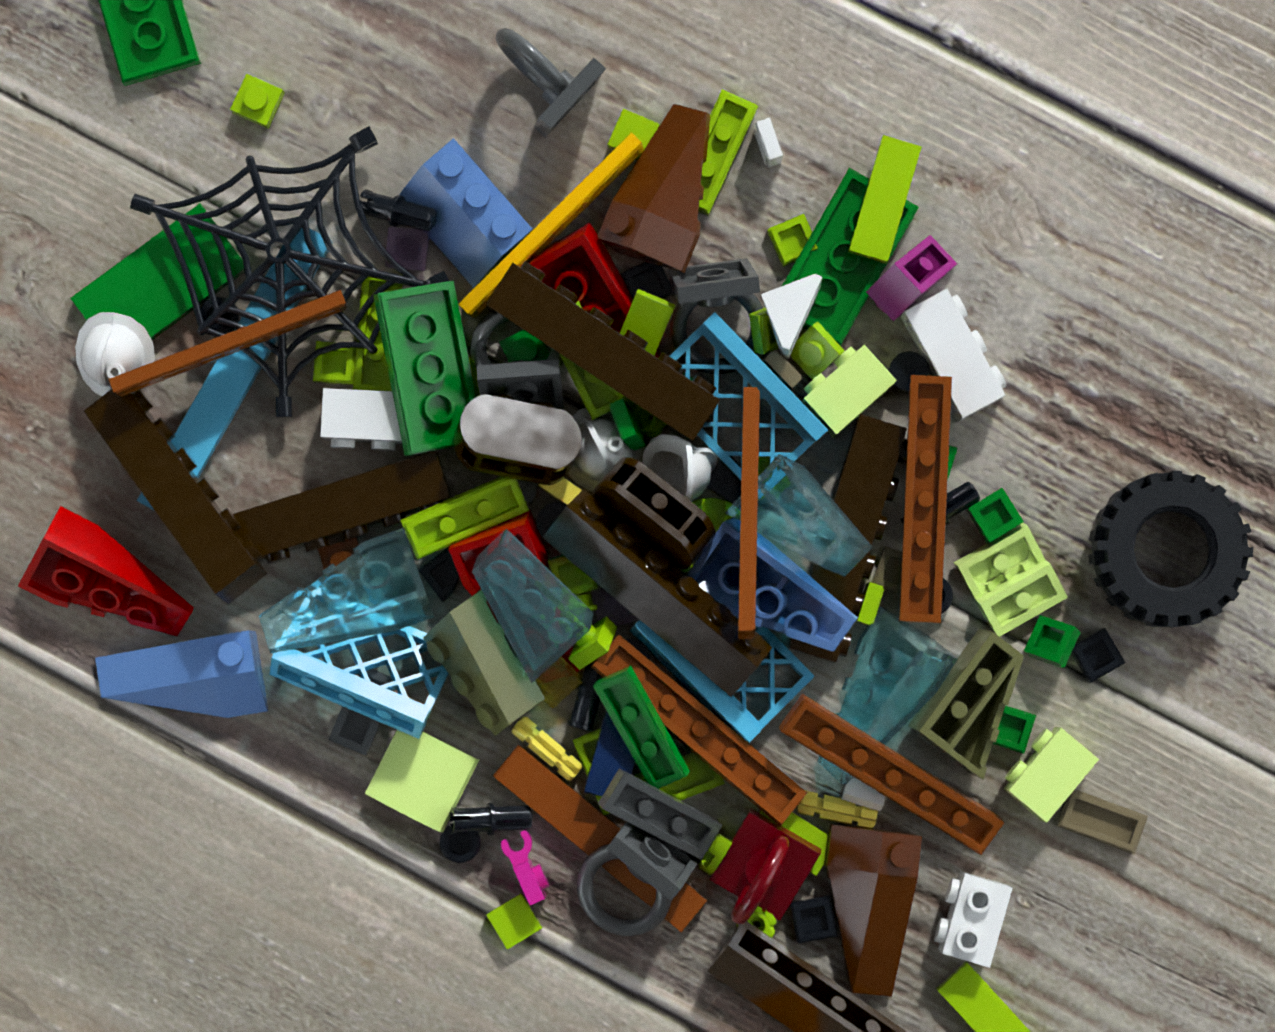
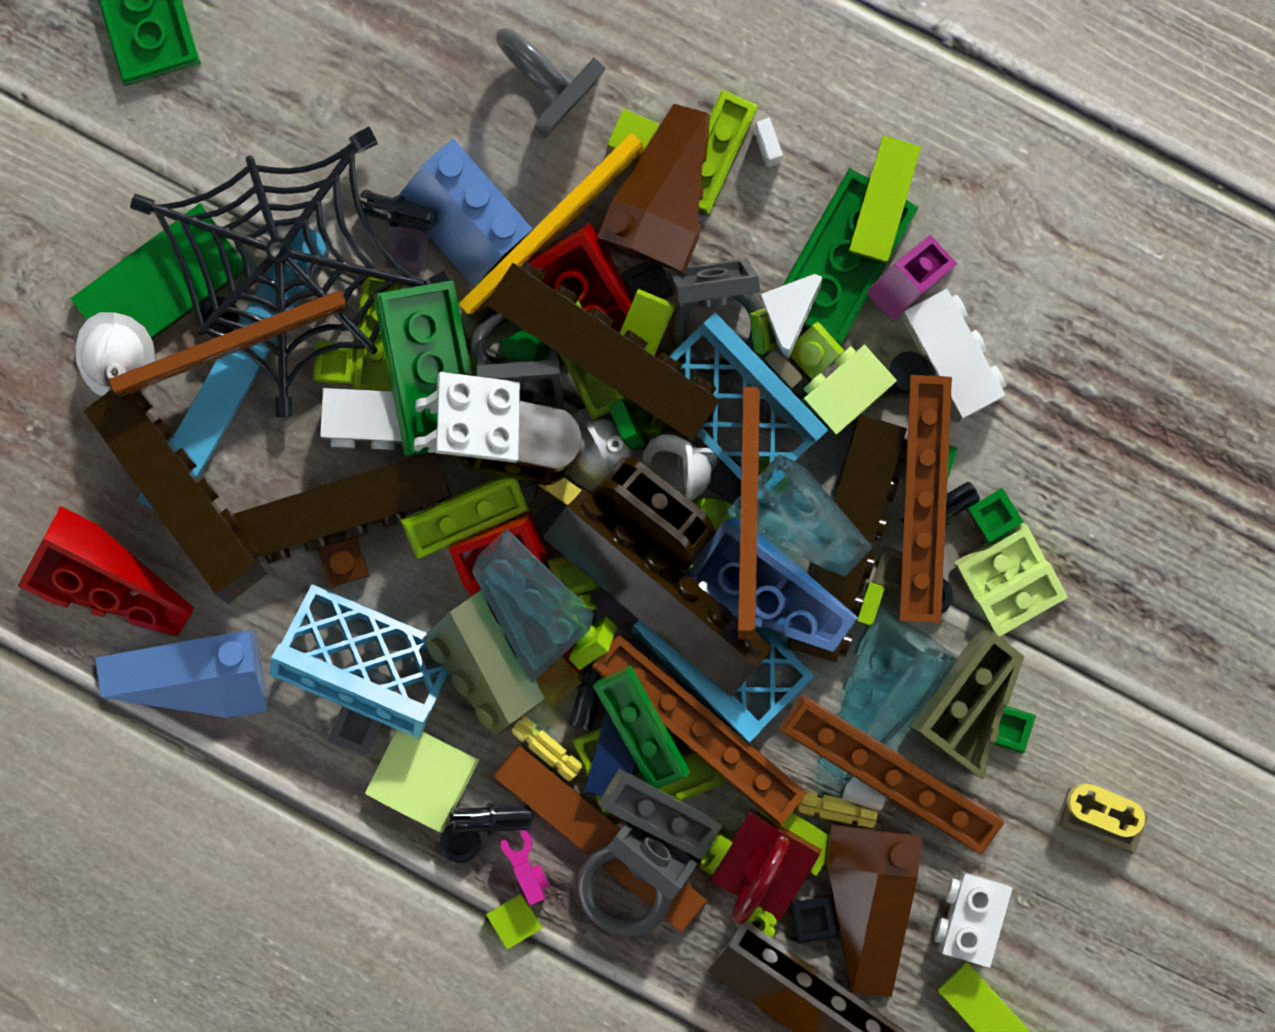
lime plate [230,74,285,129] -> none
clear light blue wedge [259,528,434,653] -> none
black tile [418,546,459,603] -> none
lime tile [767,214,818,267] -> none
yellowish green brick [1004,727,1099,823] -> none
green plate [1024,615,1081,668] -> none
black tile [1071,628,1126,683] -> none
black tyre [1088,471,1253,628] -> none
none -> white plate [414,372,520,463]
none -> light yellow beam [1067,783,1145,837]

